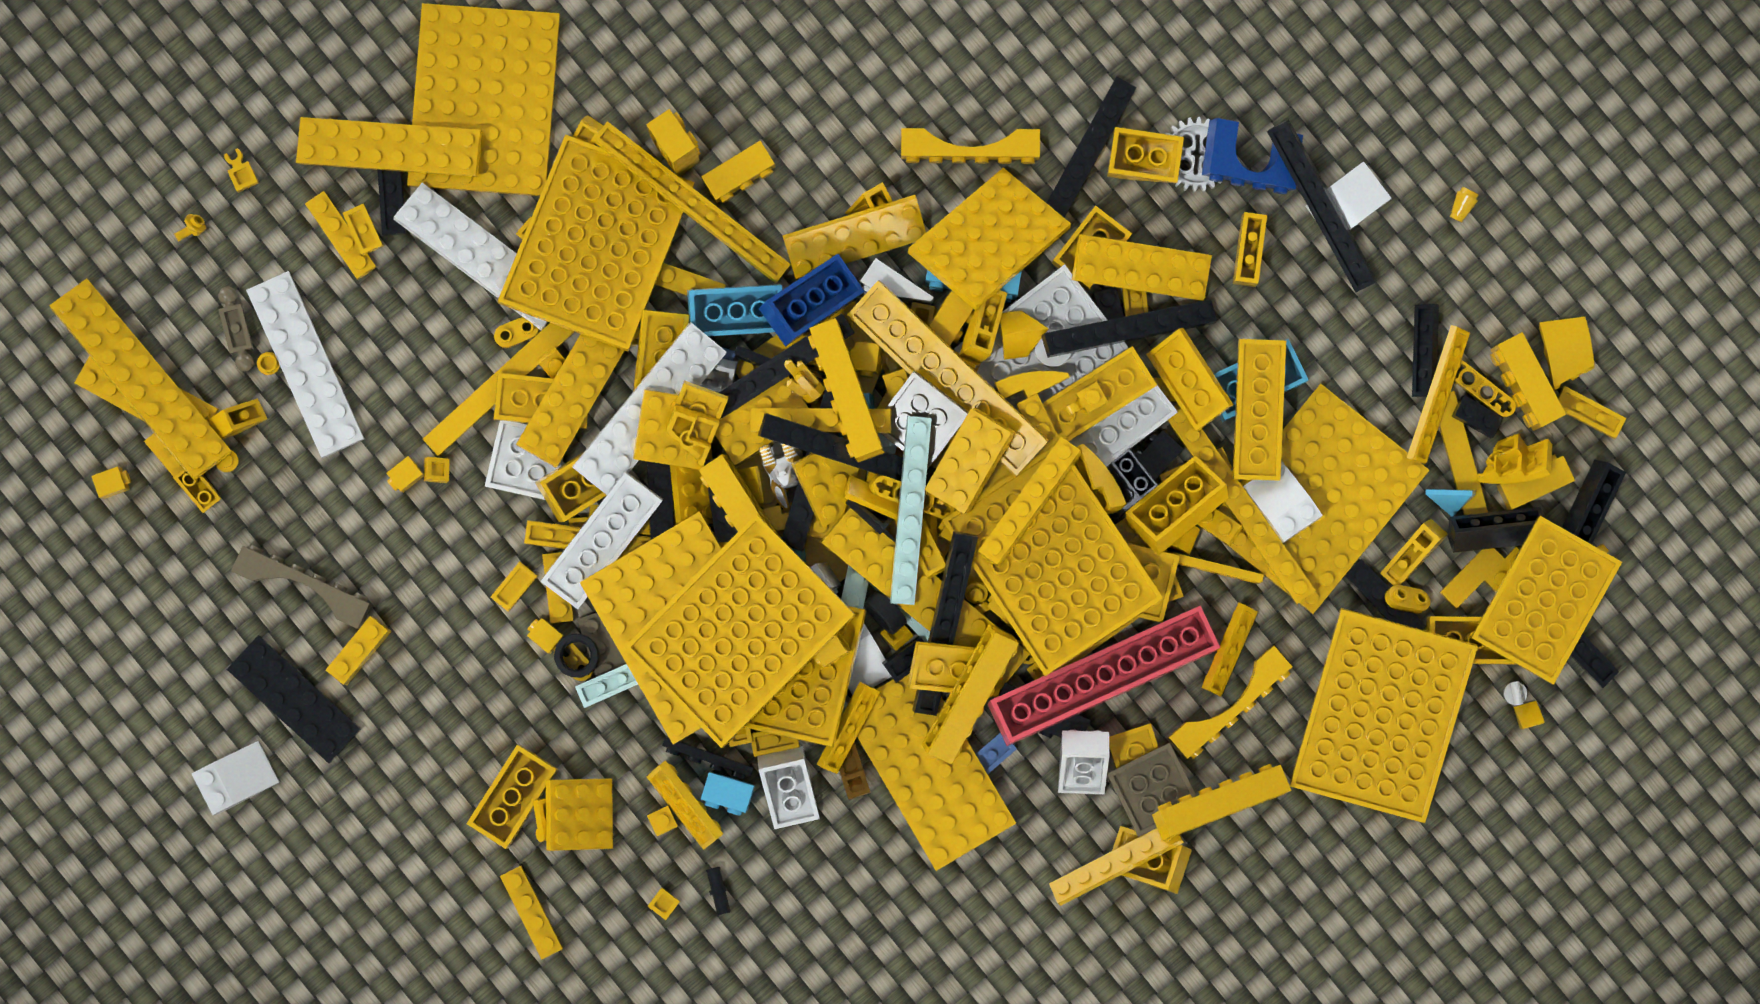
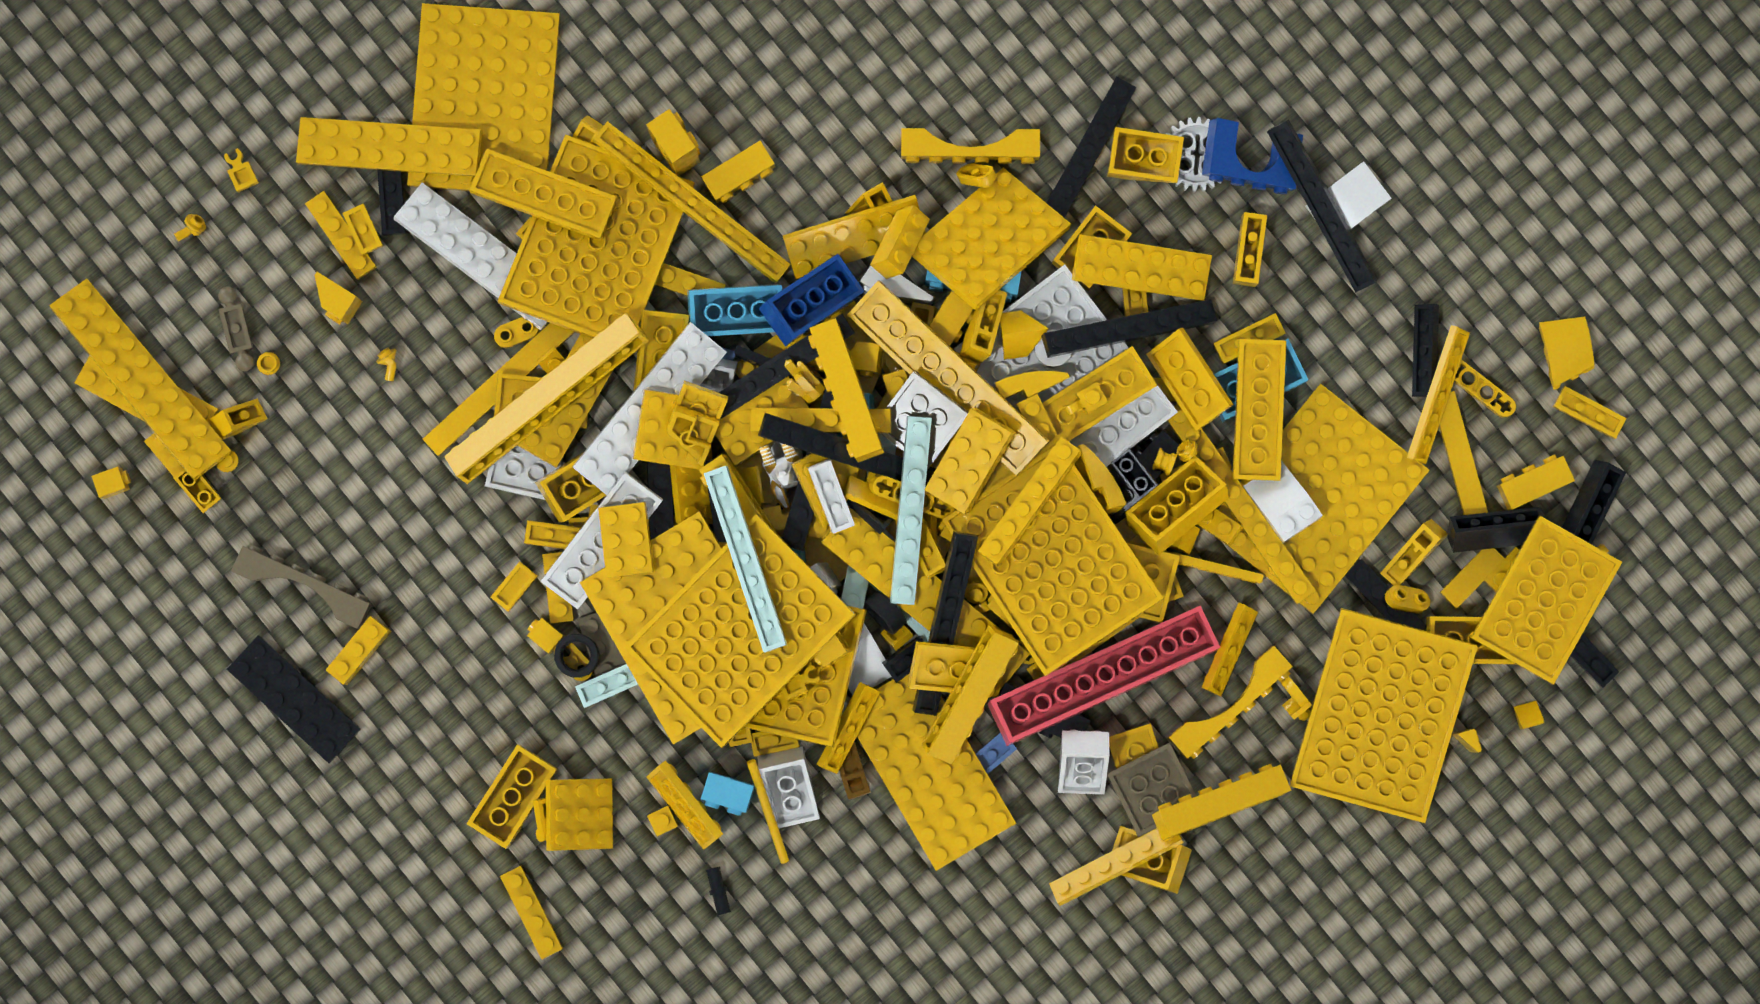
white slope [192,741,280,815] -> none
white plate [246,271,365,458] -> none
yellow brick [386,456,424,493] -> none
yellow plate [424,457,449,483] -> none
yellow plate [648,887,680,920] -> none
black plate [662,737,754,779] -> none
black plate [1093,287,1124,320] -> none
medium azure slope [1426,489,1476,516] -> none
yellow cone [1450,187,1479,223] -> none
black plate [1452,395,1503,439] -> none
yellow slope [1476,433,1552,484] -> none
yellow brick [1490,332,1566,431] -> none
white plate [1503,681,1527,706] -> none
none -> yellow slope [314,272,363,325]
none -> yellow plate [376,347,397,381]
none -> yellow brick [444,313,649,484]
none -> yellow plate [470,148,617,241]
none -> yellow plate [598,502,654,578]
none -> light aqua plate [704,466,787,653]
none -> yellow axle [747,759,789,864]
none -> yellow plate [781,665,822,702]
none -> white plate [807,459,855,534]
none -> yellow brick [870,205,930,279]
none -> yellow plate [956,163,997,188]
none -> yellow wheel [1152,448,1177,476]
none -> yellow plate [1176,440,1198,462]
none -> yellow plate [1213,313,1286,364]
none -> yellow piece [1281,676,1312,721]
none -> yellow slope [1452,729,1482,753]

